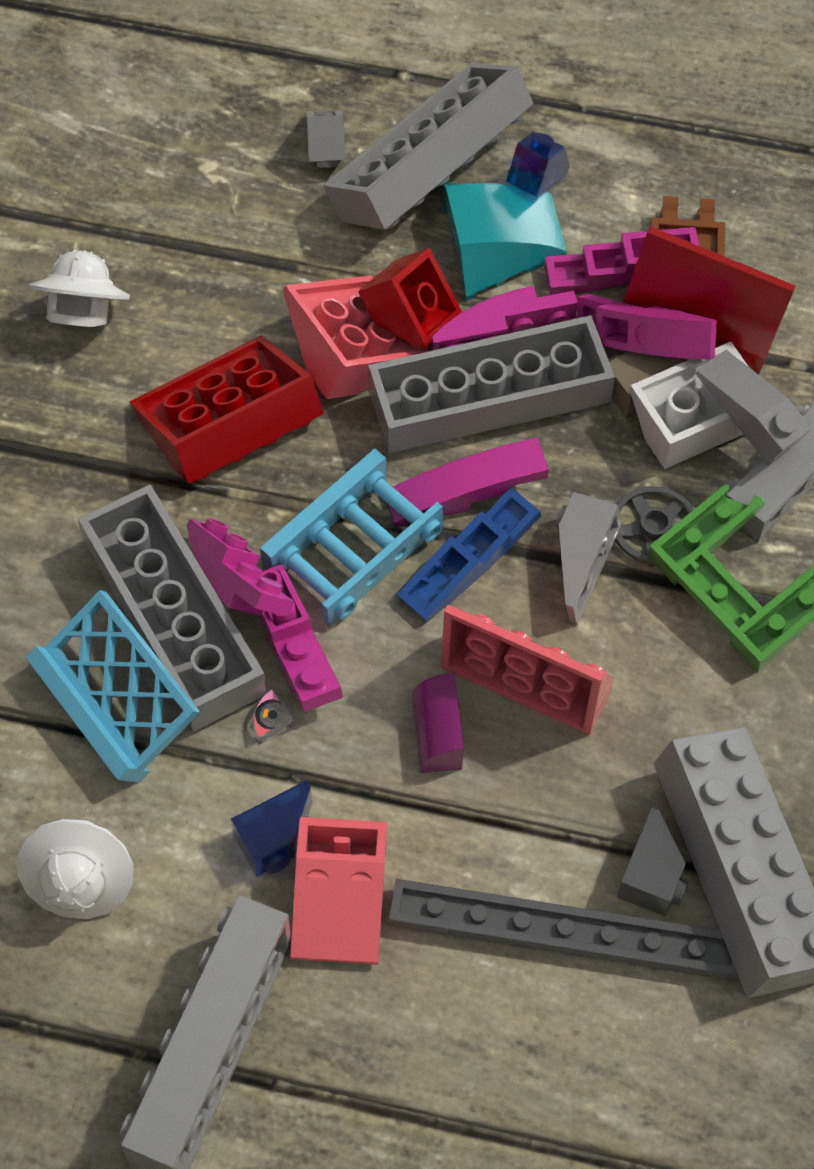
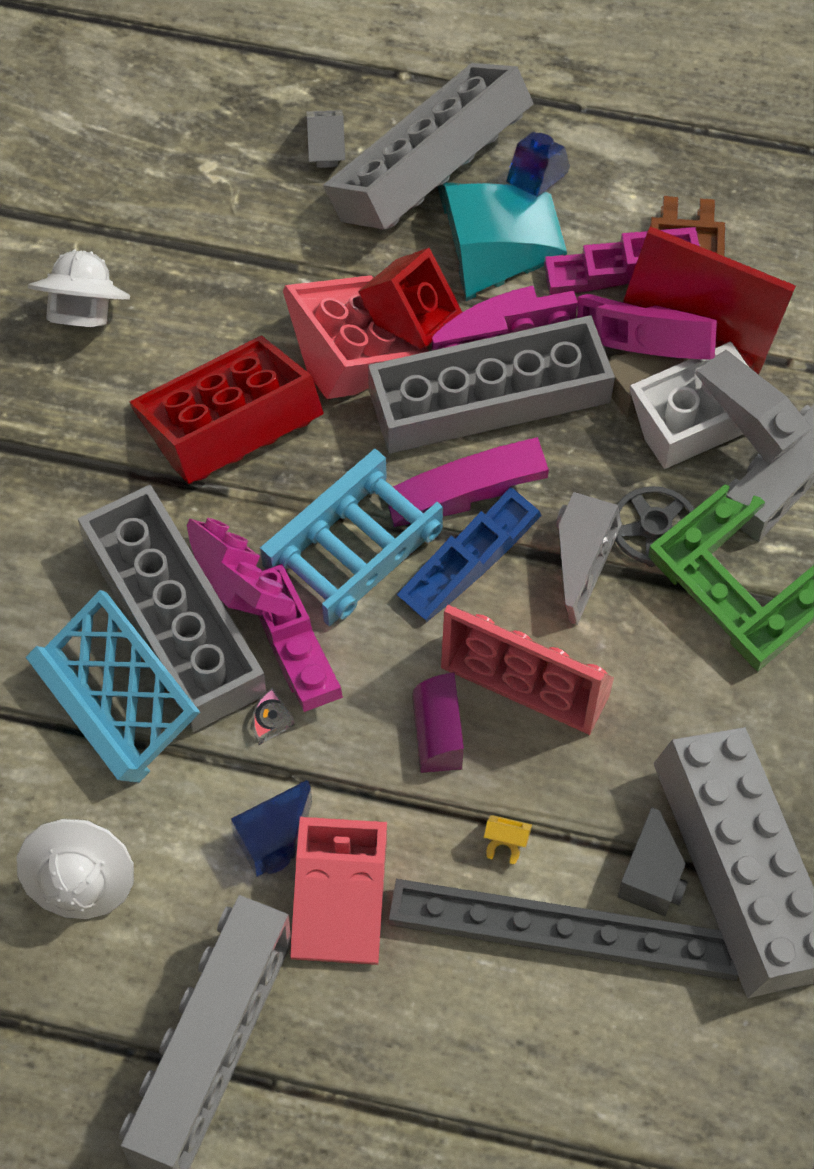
none -> yellow tile [484,815,532,864]

